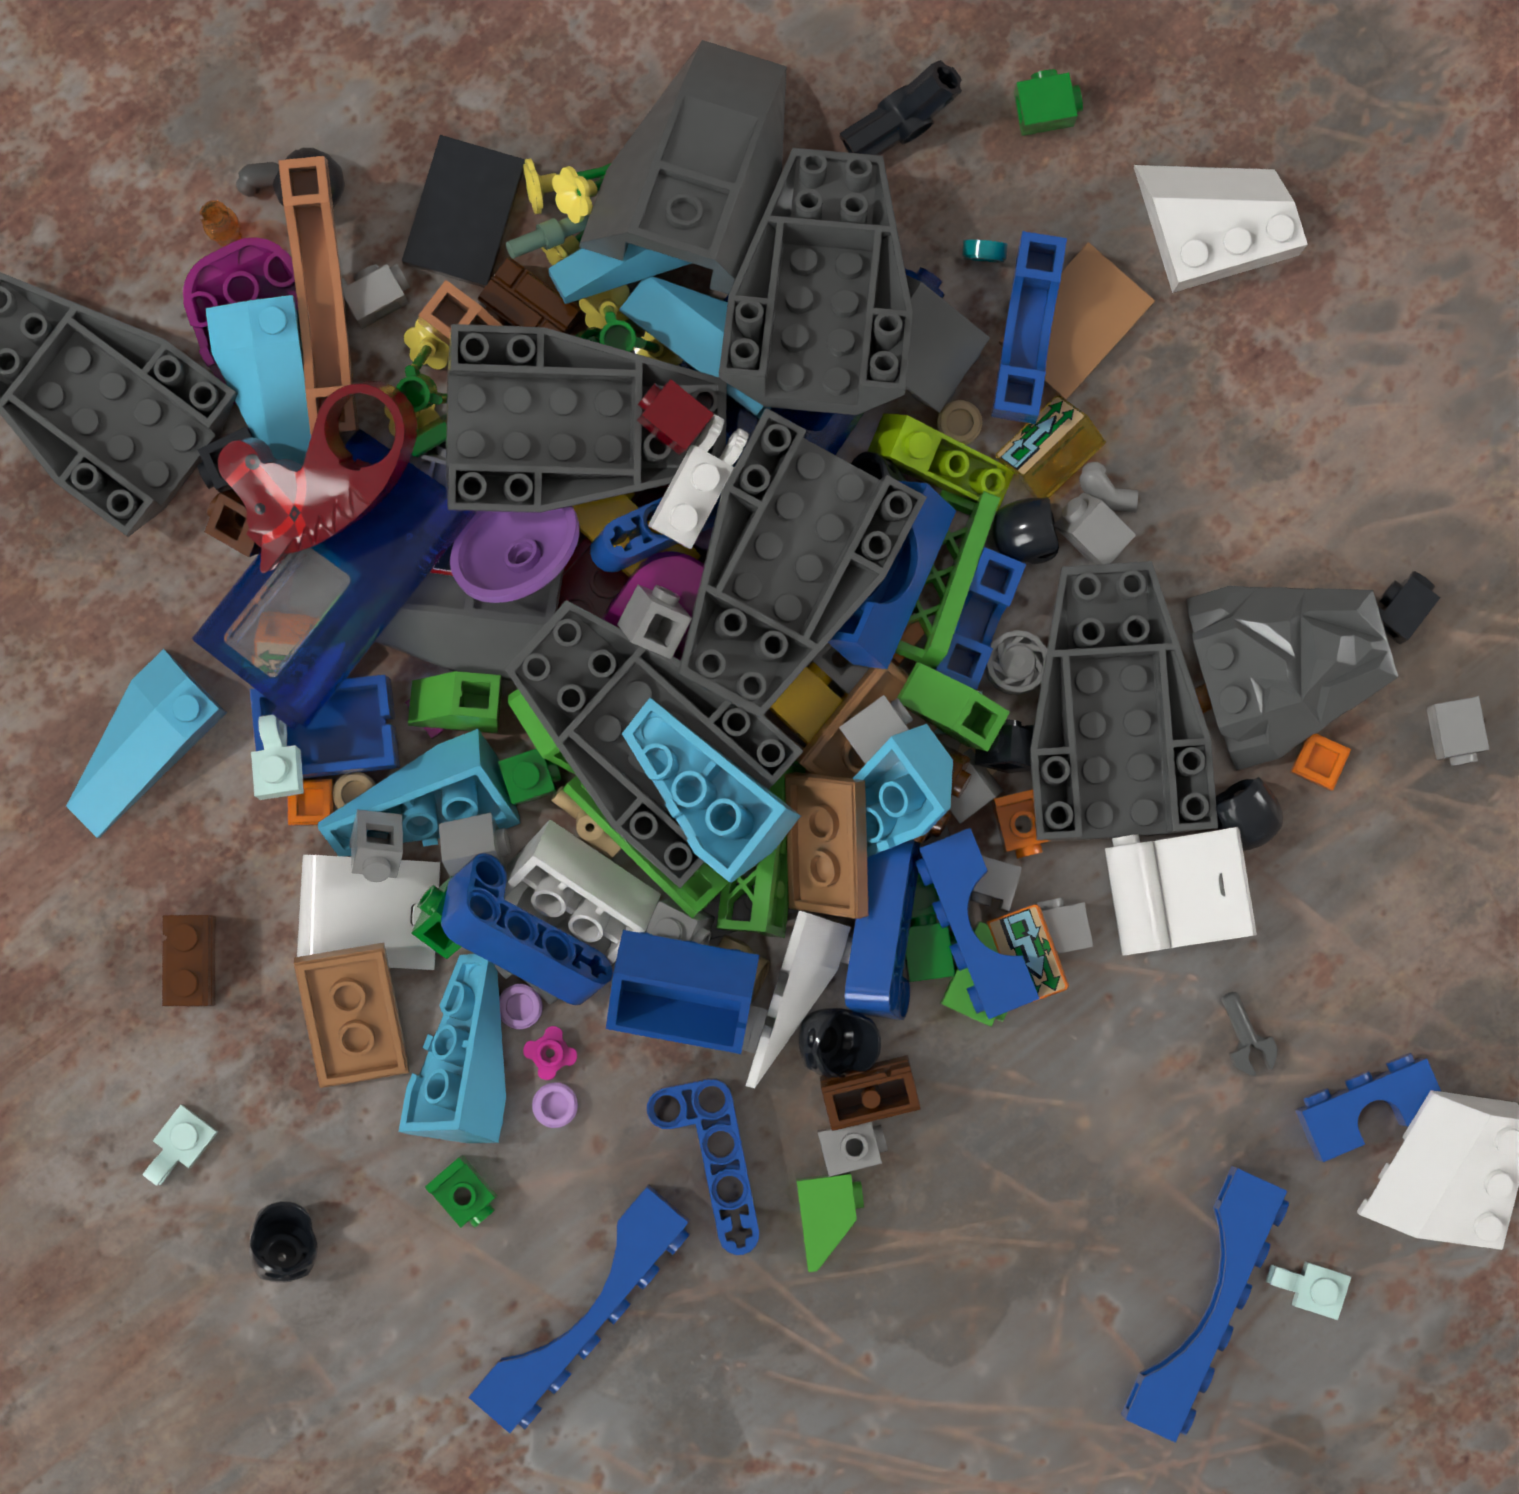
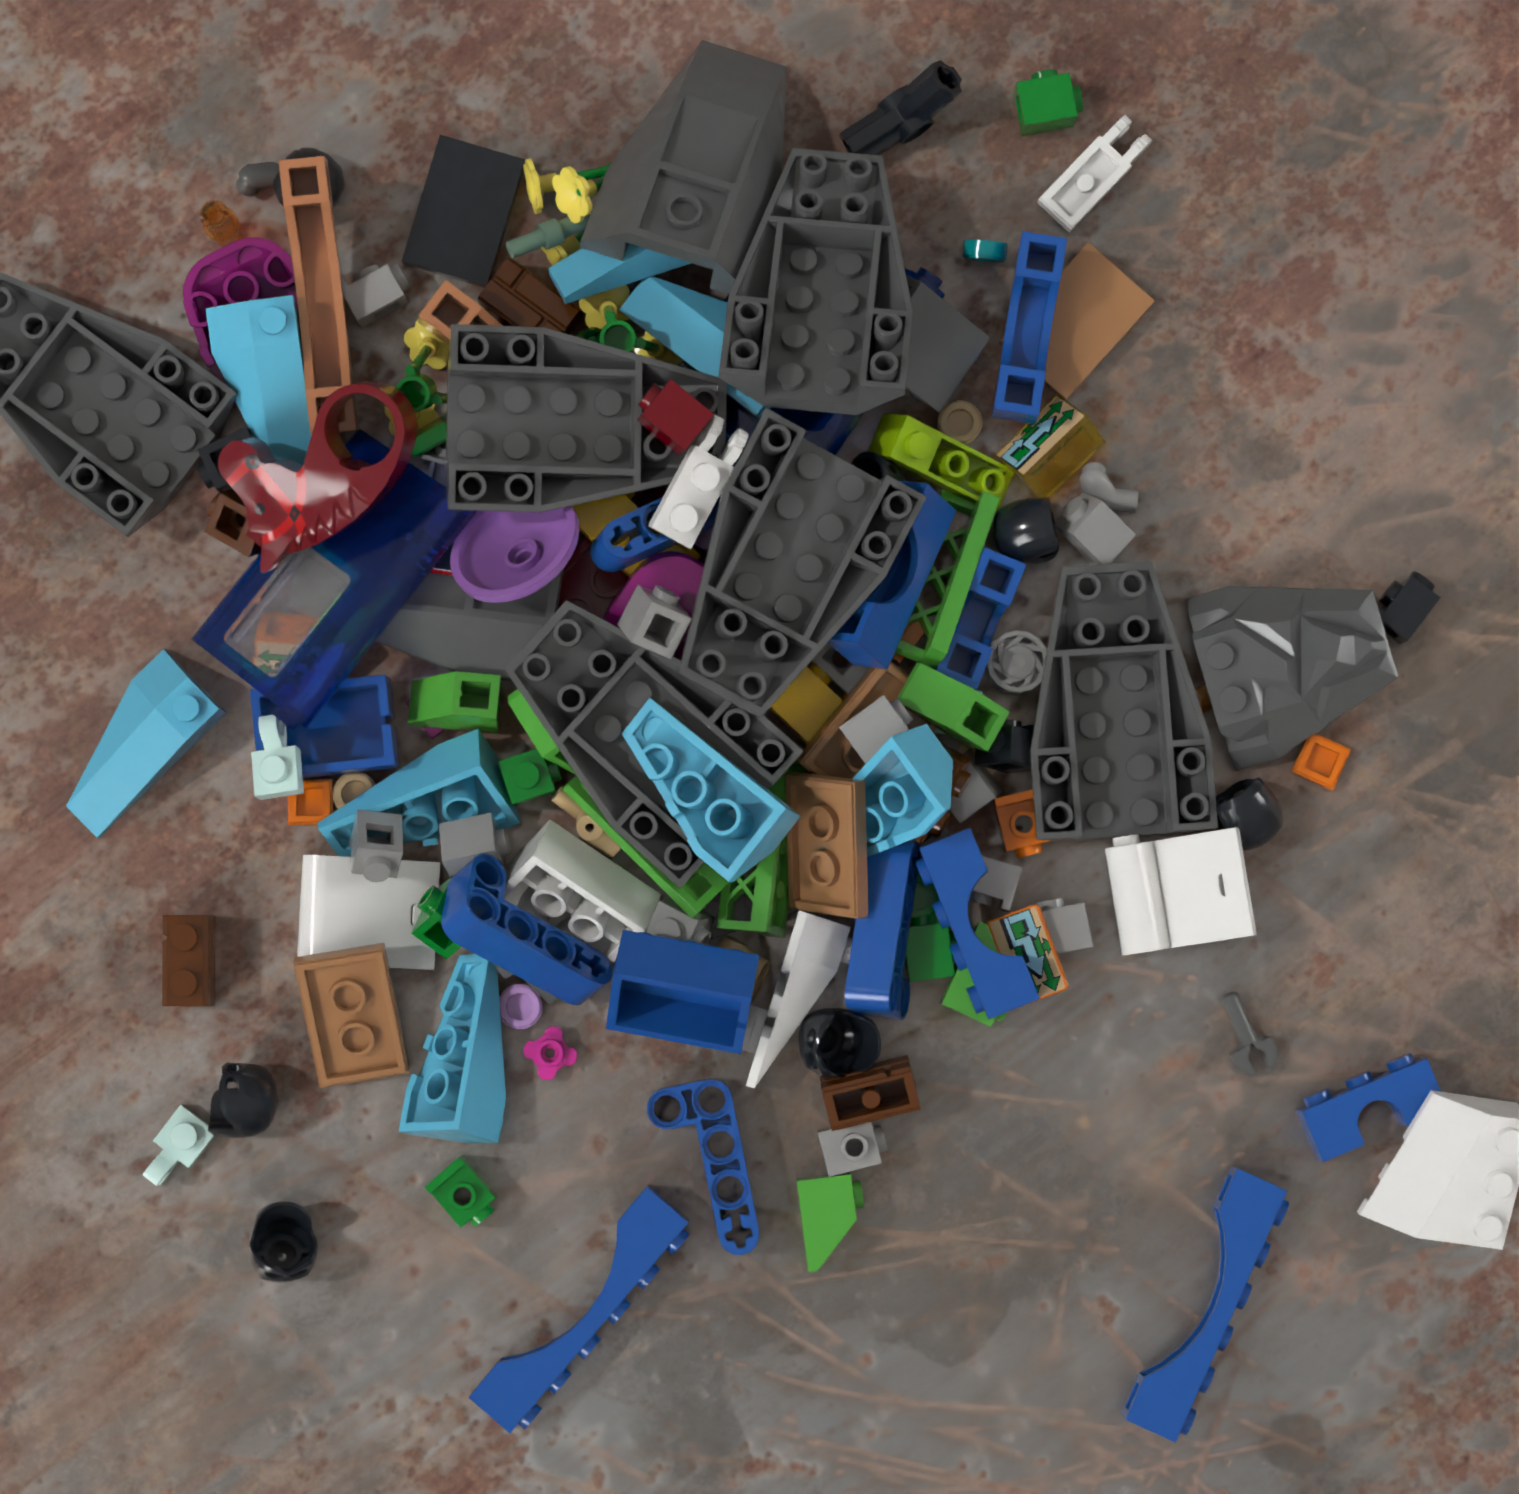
lavender tile [532,1082,578,1128] -> none
white wedge [1134,165,1308,293] -> none
light aqua plate [1265,1261,1351,1320] -> none
light grey brick [1426,696,1489,766] -> none
none -> black helmet [208,1062,278,1138]
none -> white hinge [1037,115,1152,233]

